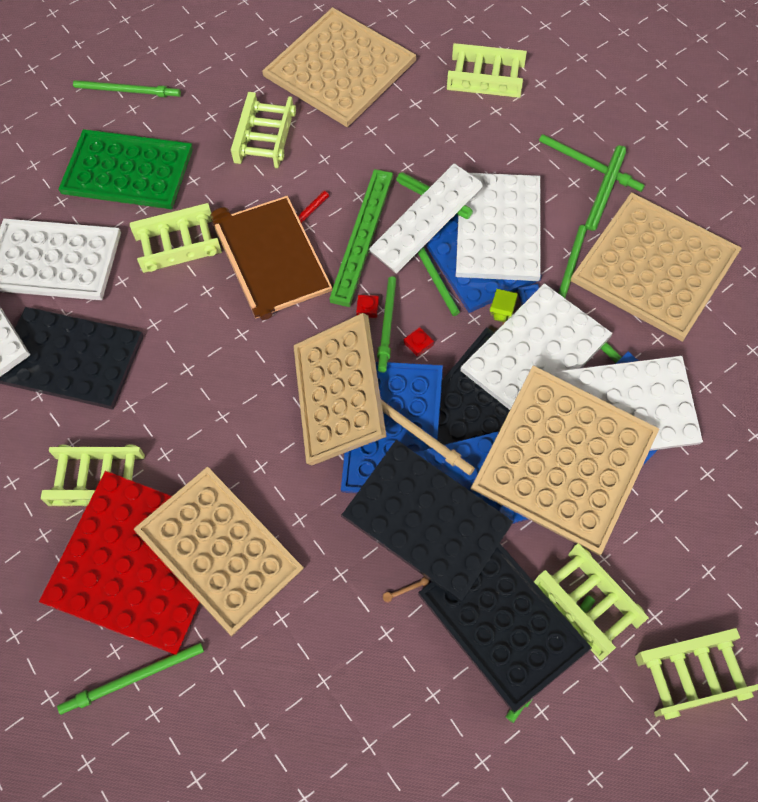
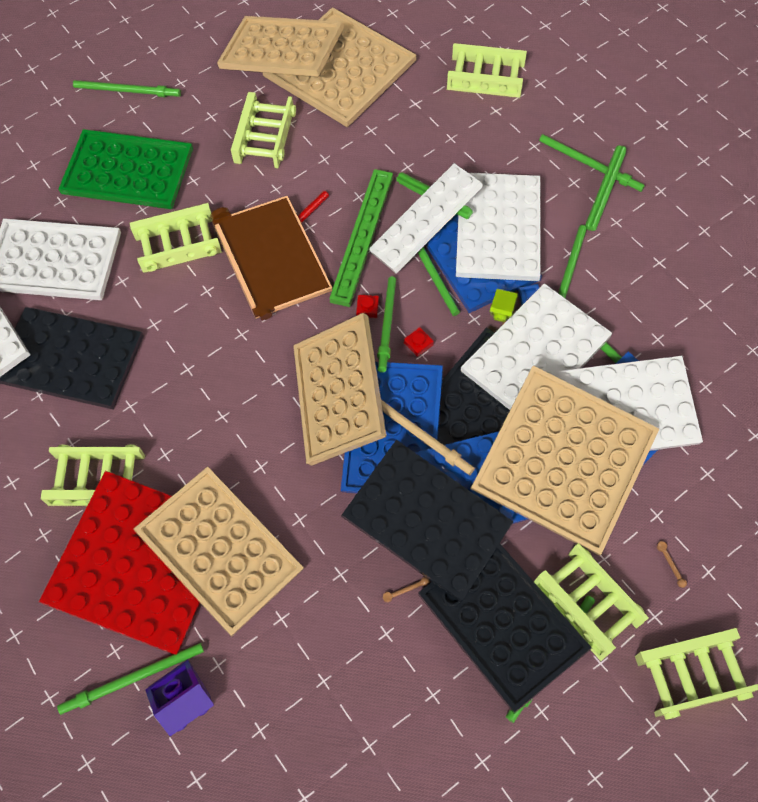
tan plate [571,192,741,342] -> none
none -> dark purple slope [145,660,214,736]
none -> tan plate [217,16,344,77]
none -> medium nougat hinge [657,541,687,588]

